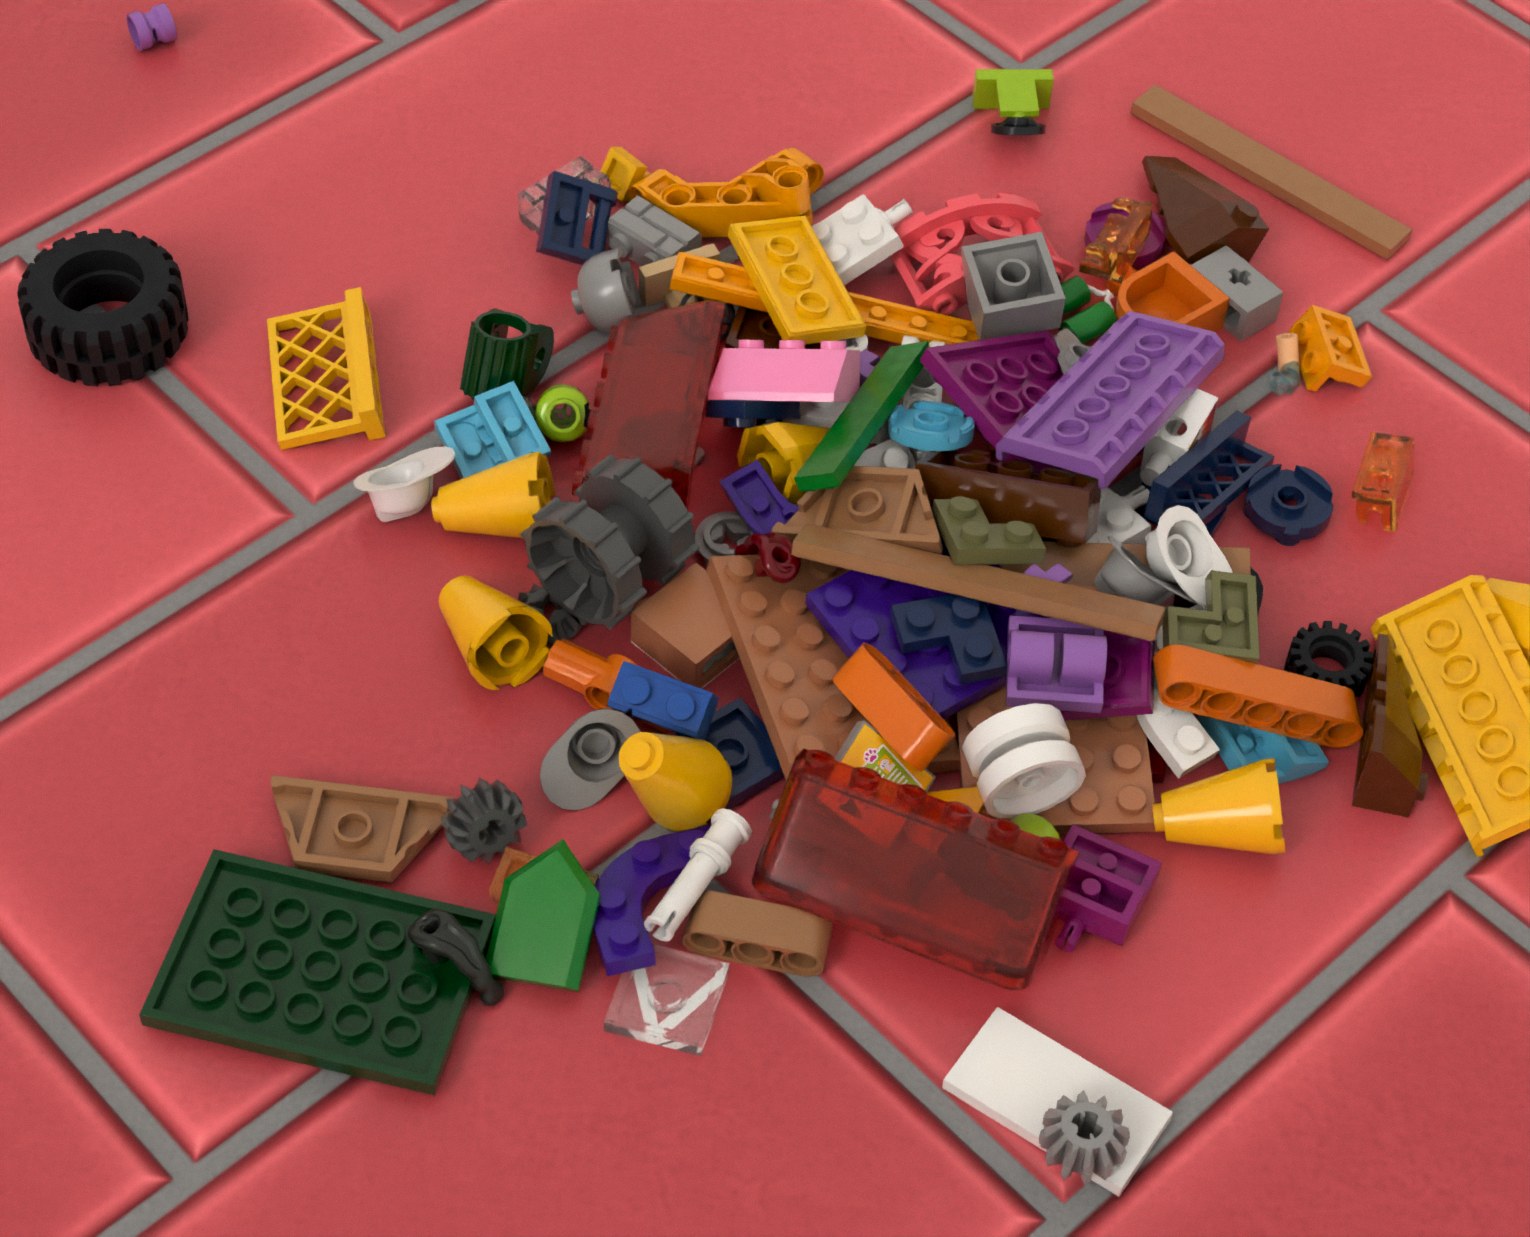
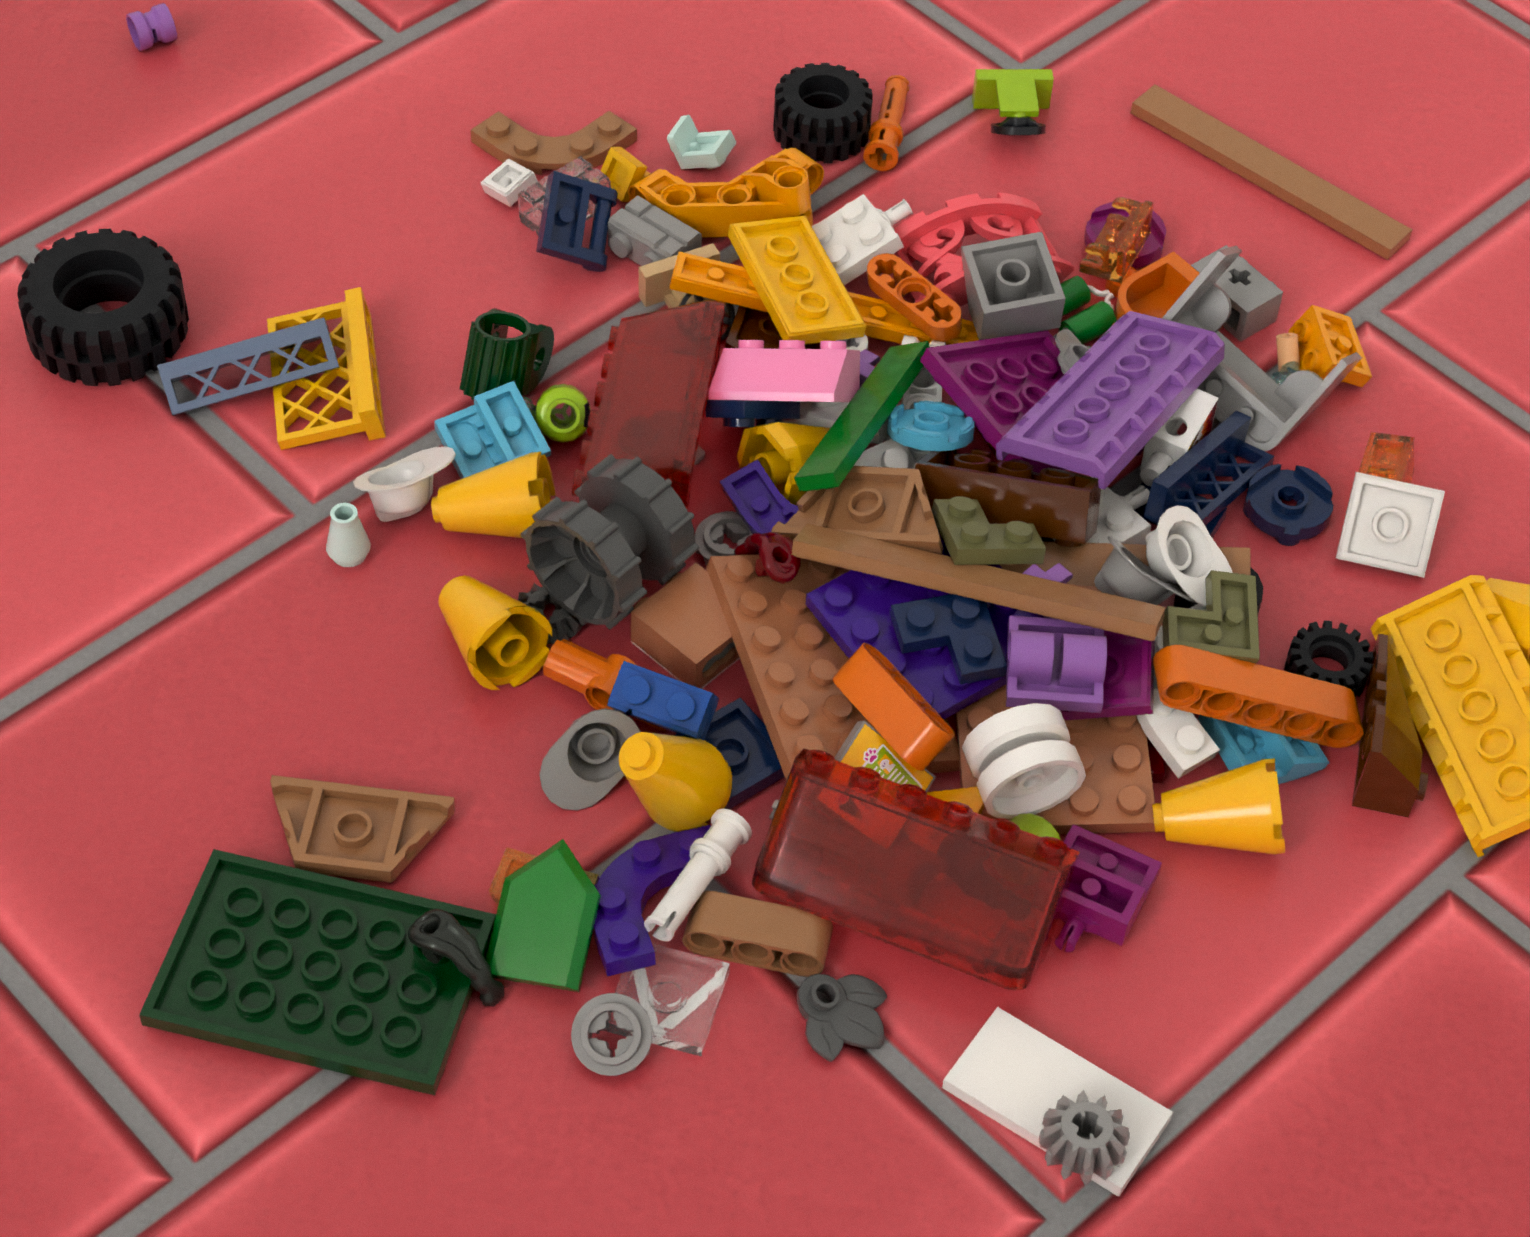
dark grey gear [441,777,528,864] -> none
light grey cylinder [571,247,643,333] -> none
reddish brown wedge [1142,156,1269,264] -> none
none -> sand blue fence [157,317,340,416]
none -> light aqua cone [326,503,371,567]
none -> medium nougat plate [471,111,637,175]
none -> white tile [480,158,538,207]
none -> light grey gear [571,993,654,1076]
none -> light aqua bracket [667,115,737,170]
none -> black tyre [773,62,873,164]
none -> dark grey plate [797,974,887,1062]
none -> orange pin [863,75,910,171]
none -> orange beam [867,253,962,341]
none -> light grey windscreen [1161,246,1362,451]
none -> white tile [1335,472,1445,578]

